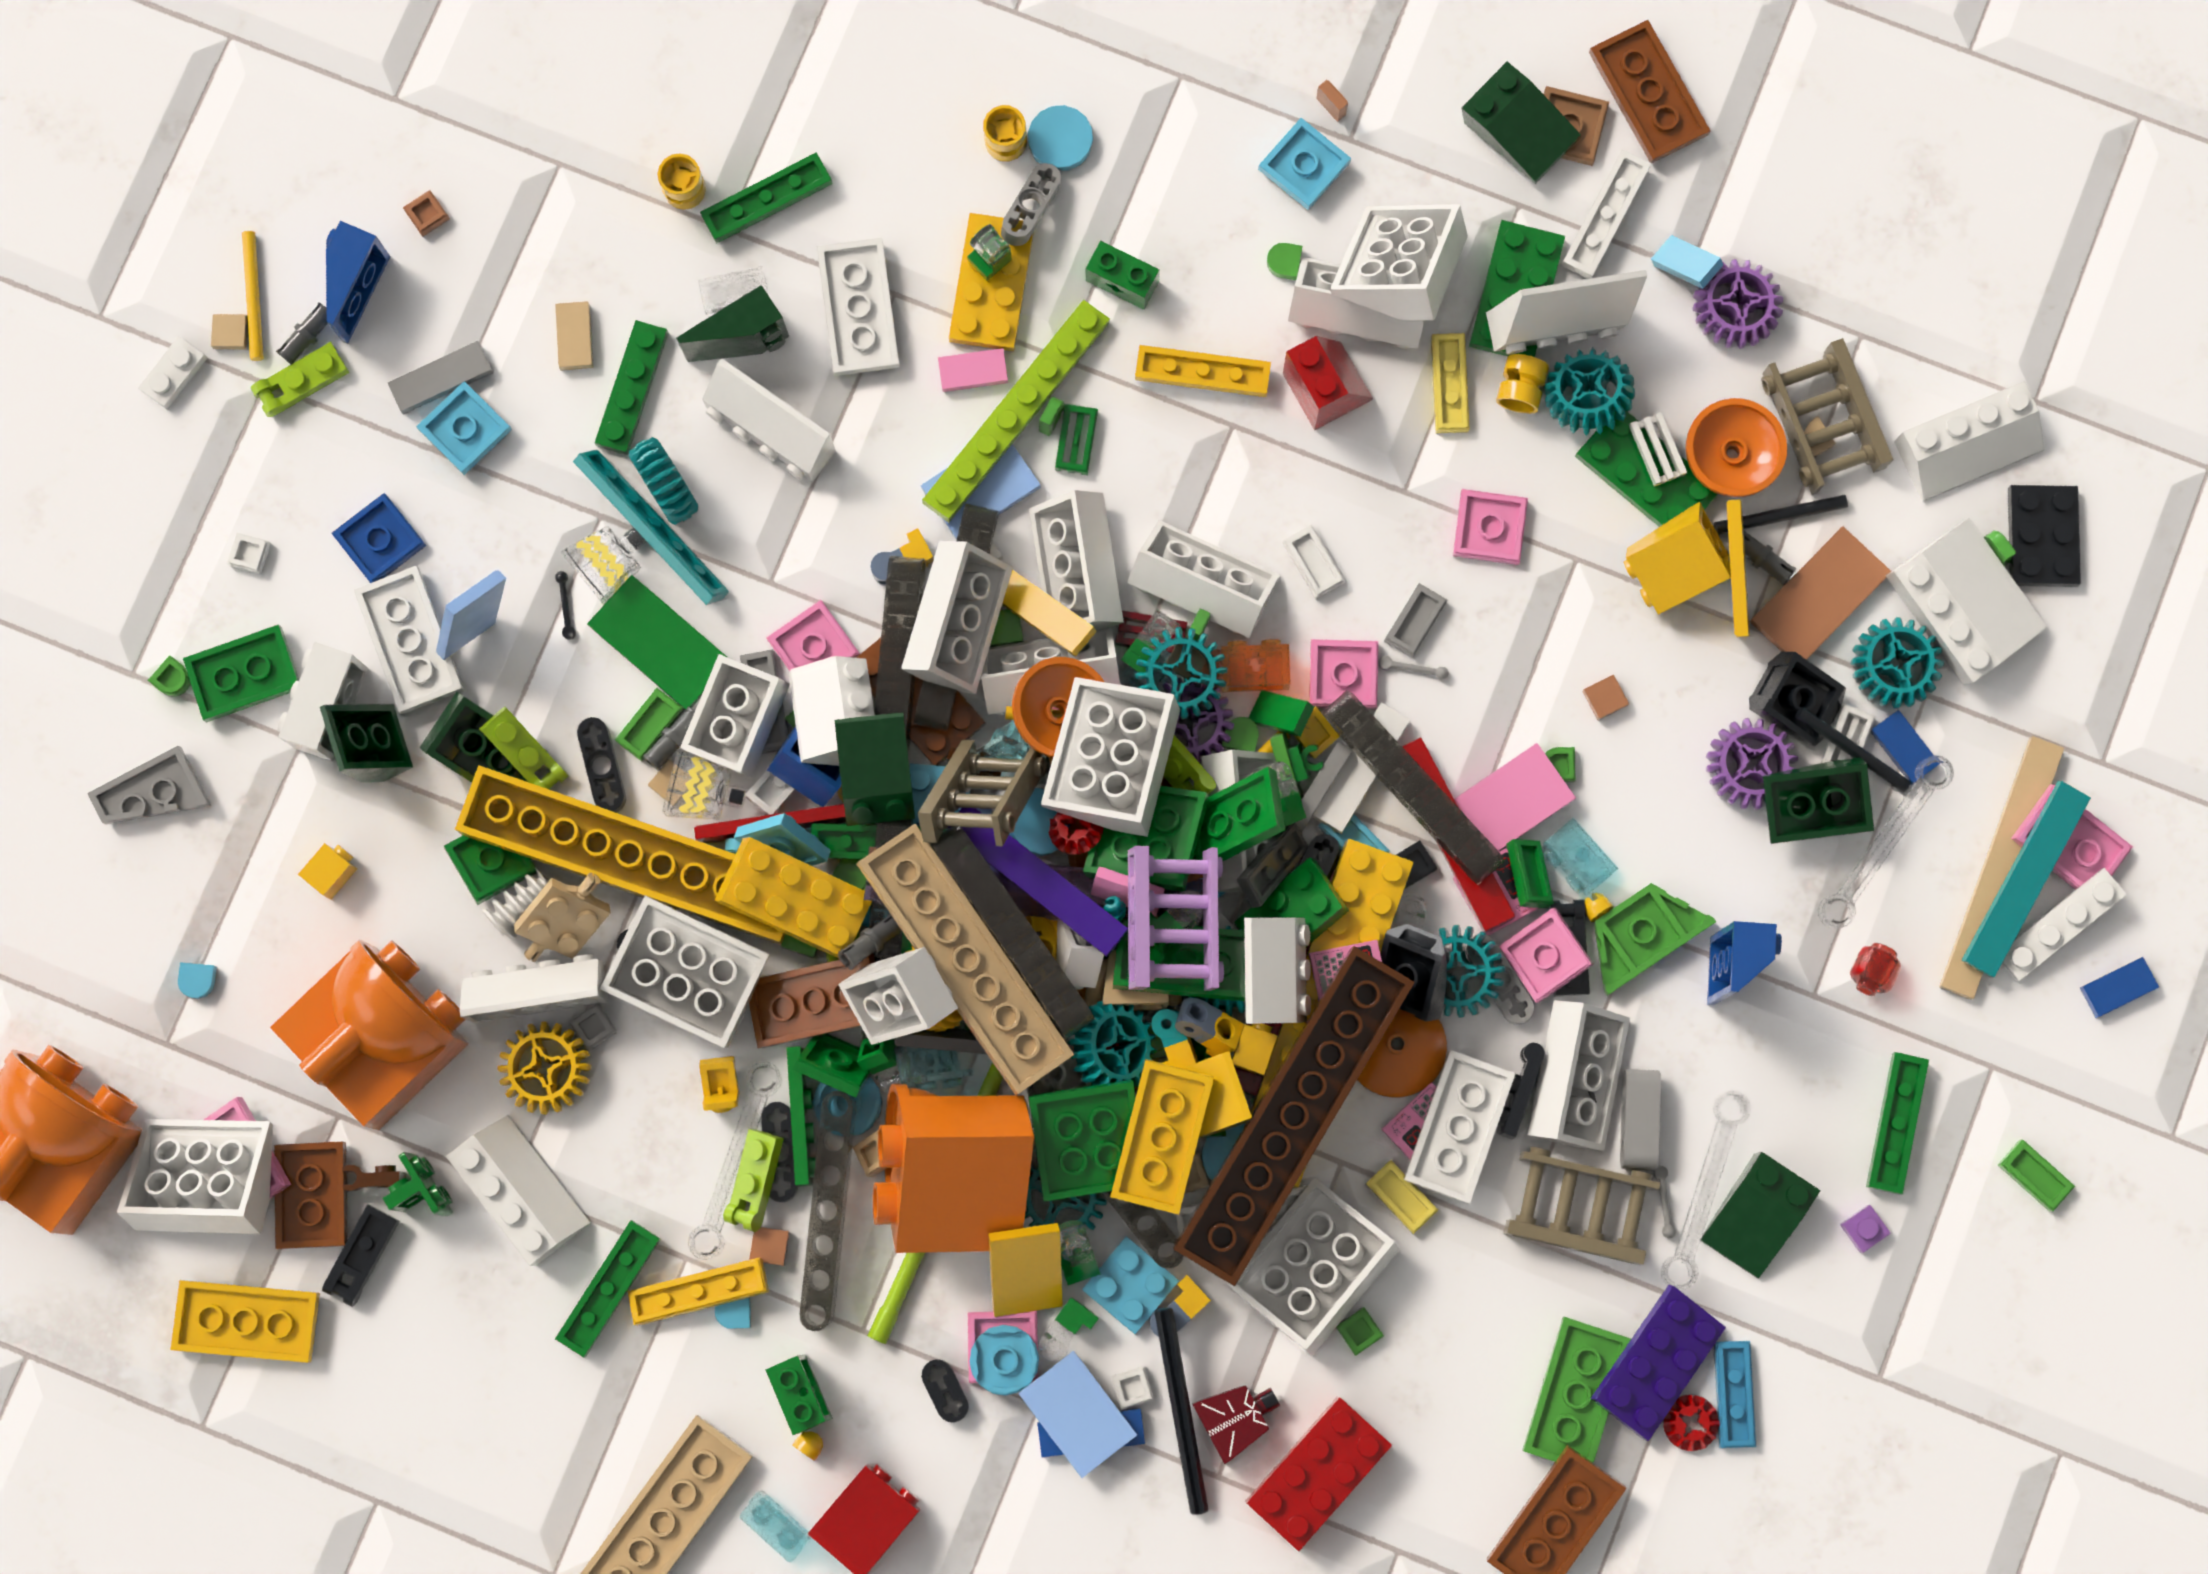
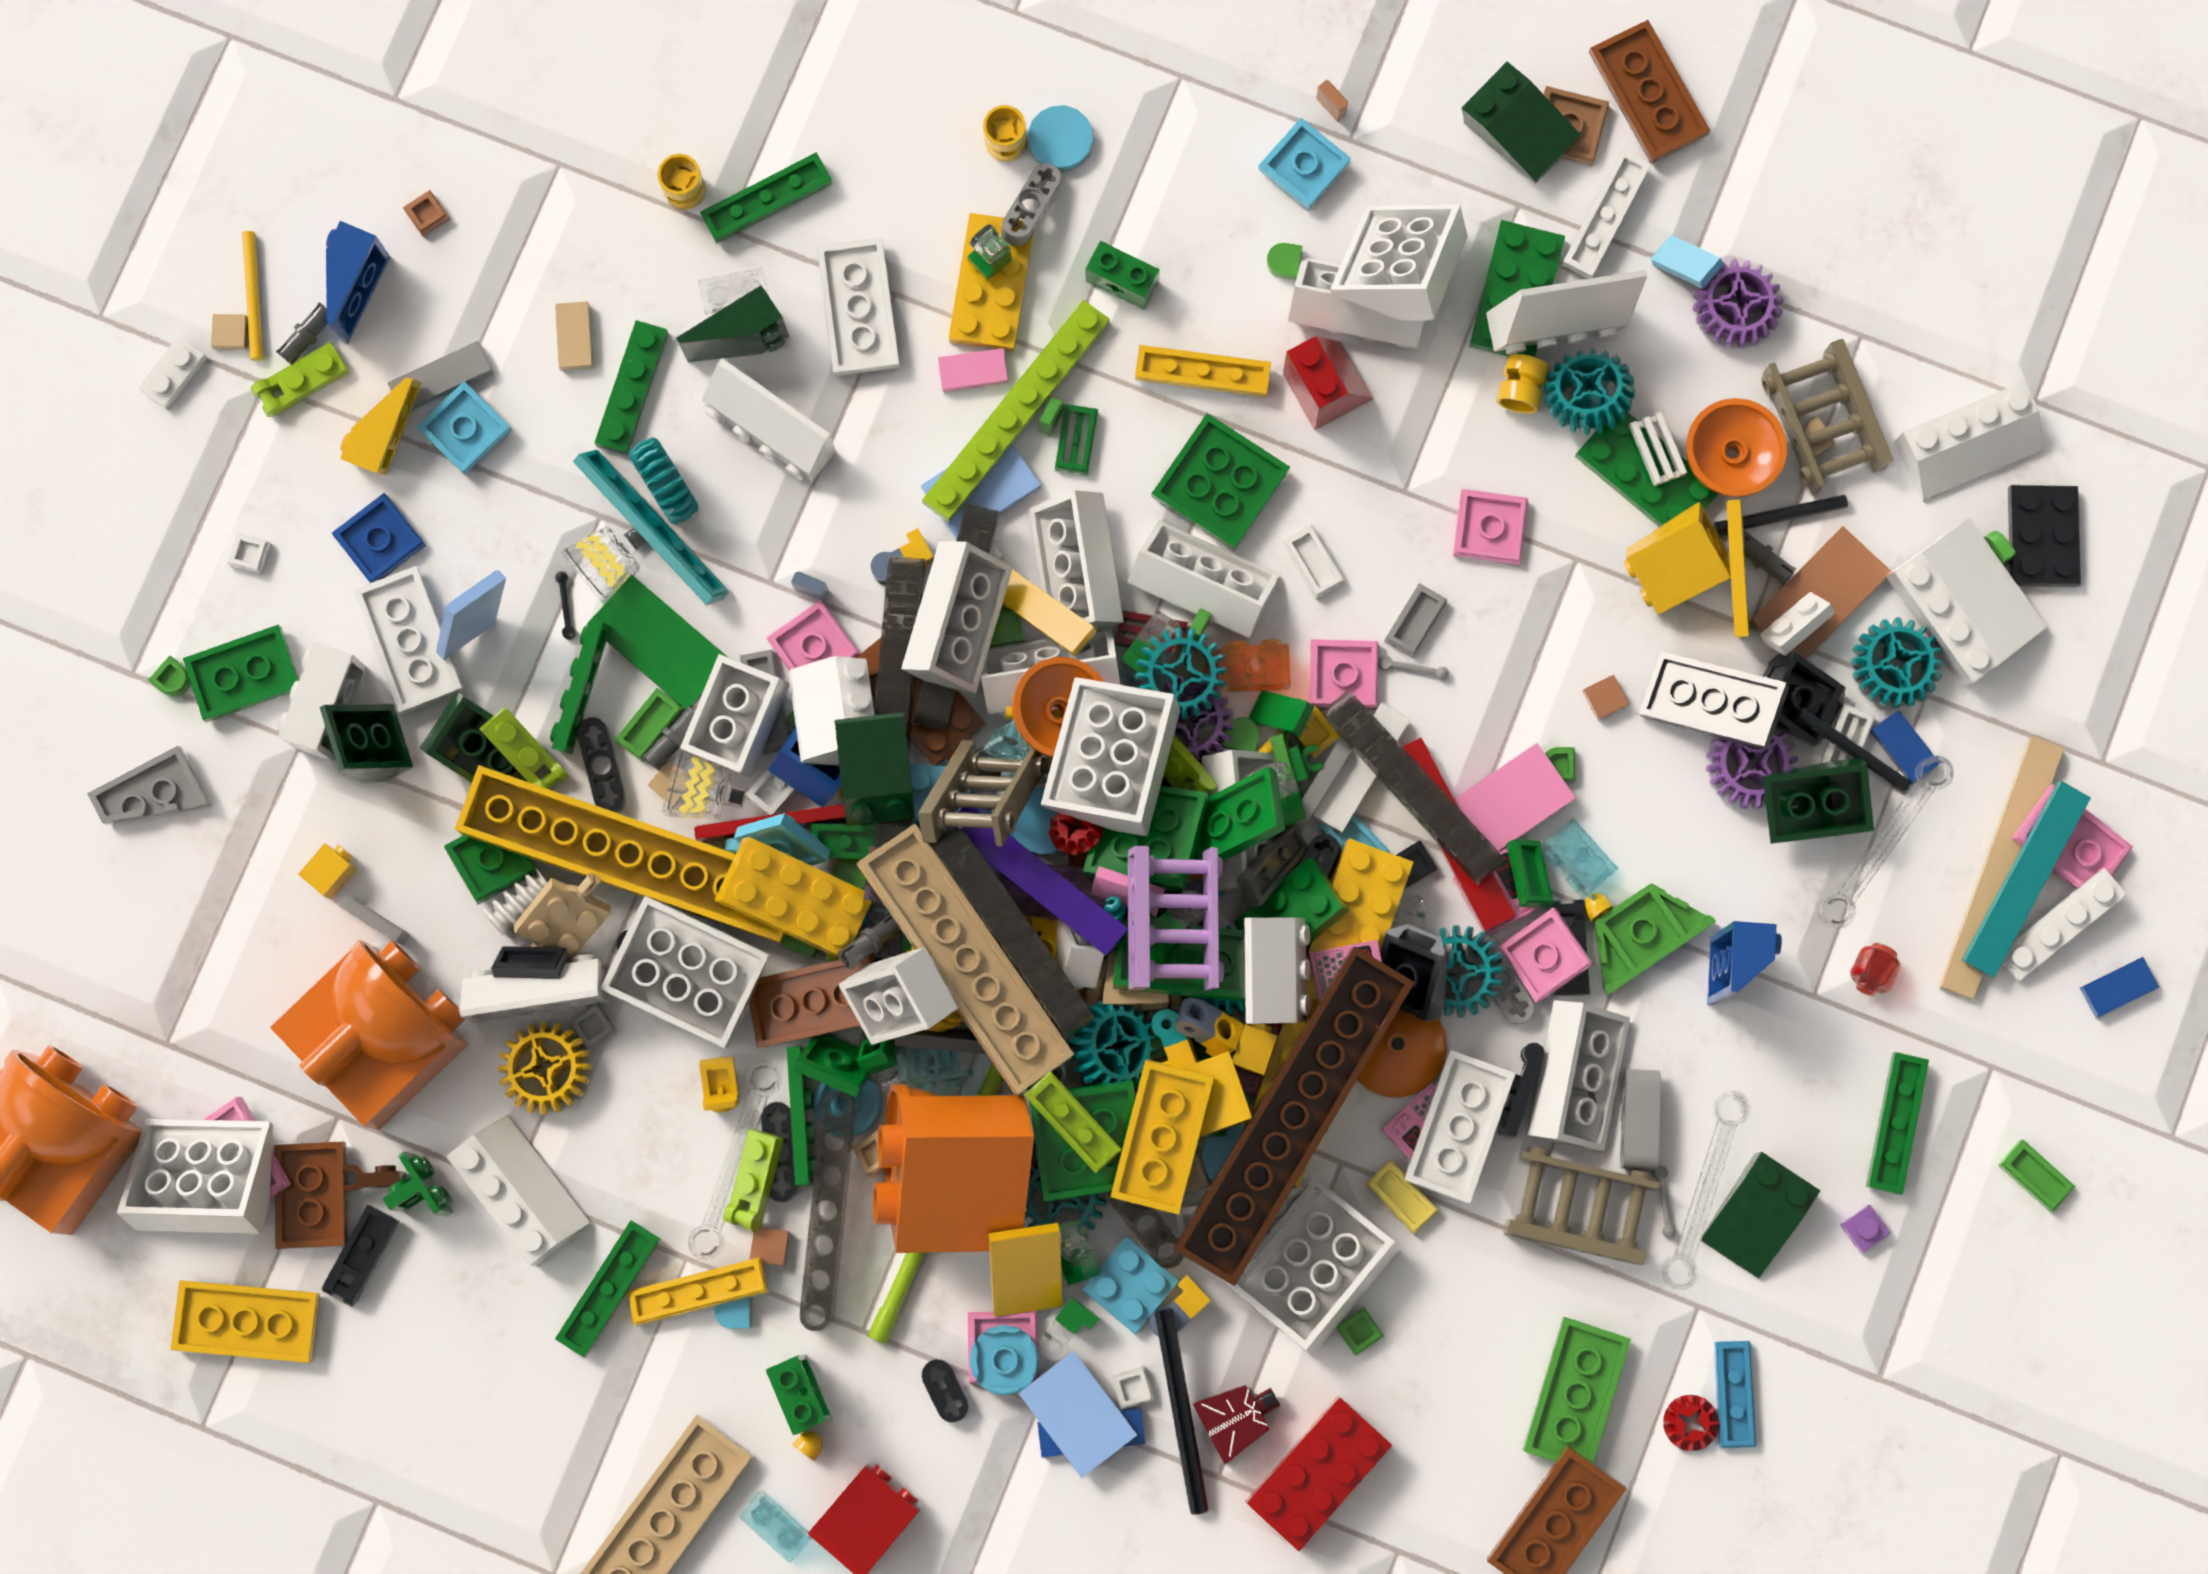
medium azure tile [178,962,217,999] -> none
light yellow tile [1431,333,1470,433] -> none
dark purple plate [1591,1285,1726,1441] -> none
none -> light grey tile [339,896,410,945]
none -> yellow slope [340,377,422,475]
none -> black tile [491,946,569,979]
none -> green plate [550,619,611,755]
none -> sand blue tile [791,571,829,602]
none -> lime tile [1024,1071,1122,1173]
none -> green plate [1151,413,1290,551]
none -> plate [1638,651,1790,750]
none -> white plate [1760,592,1835,656]

